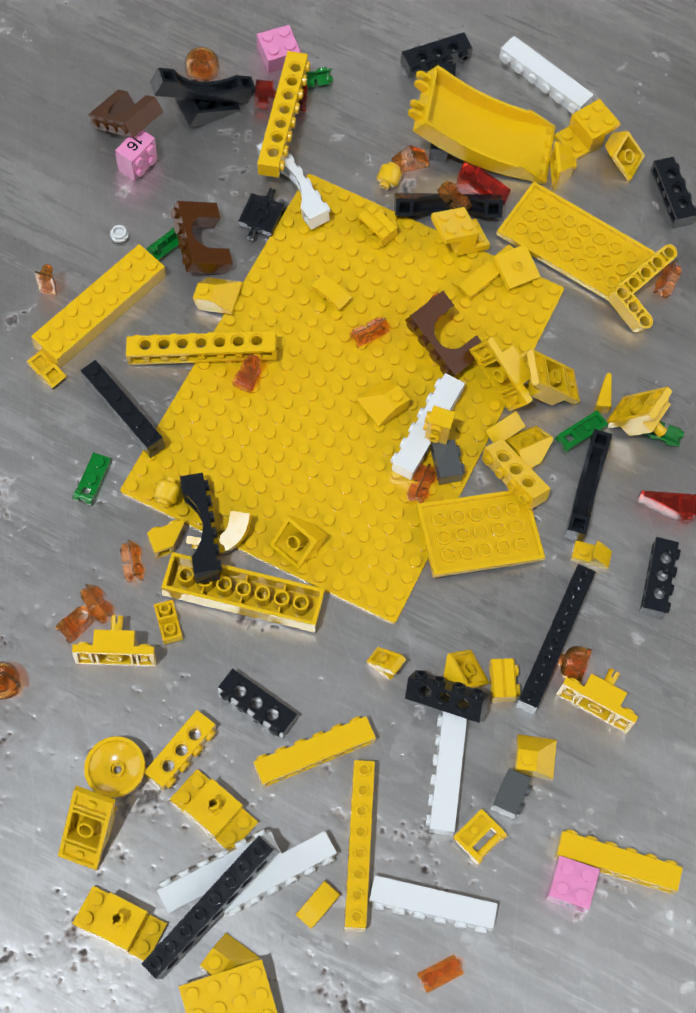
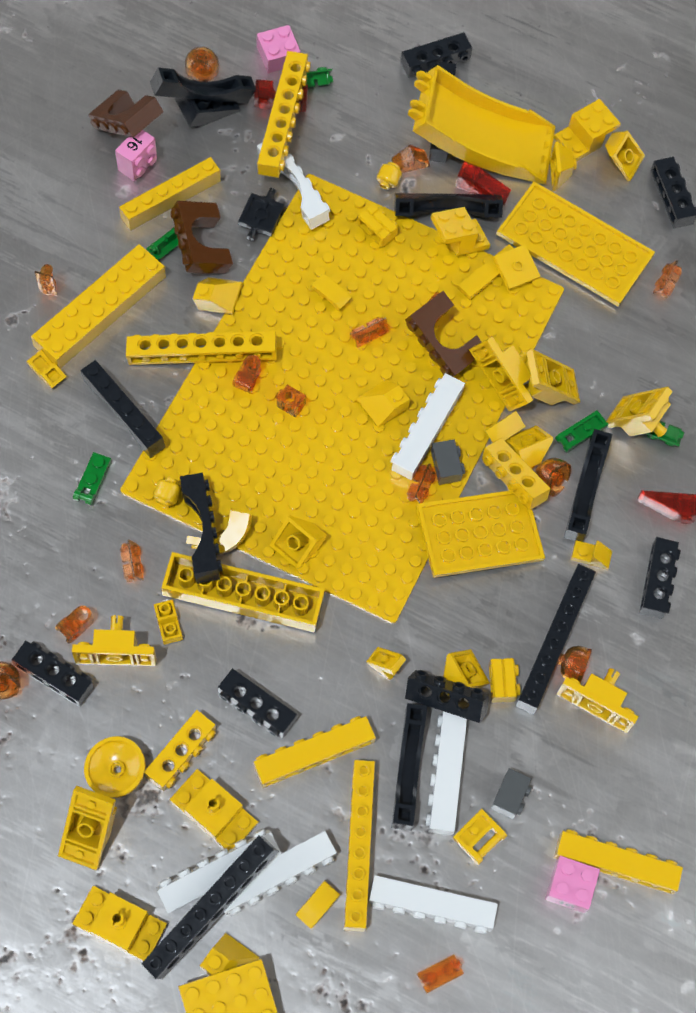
clear orange hinge [80,584,115,624] -> none
white plate [110,225,129,243] -> none
yellow slope [147,519,185,559] -> none
yellow brick [423,405,456,444] -> none
clear orange hinge [437,180,472,210] -> none
white brick [499,36,594,113] -> none
yellow slope [513,734,557,780] -> none
yellow slope [594,373,612,414] -> none
yellow beam [607,244,677,334] -> none
none -> black brick [11,640,94,707]
none -> yellow brick [119,157,221,231]
none -> clear orange brick [276,384,306,418]
none -> black arch [391,703,427,831]
none -> clear orange cylinder [535,458,571,497]

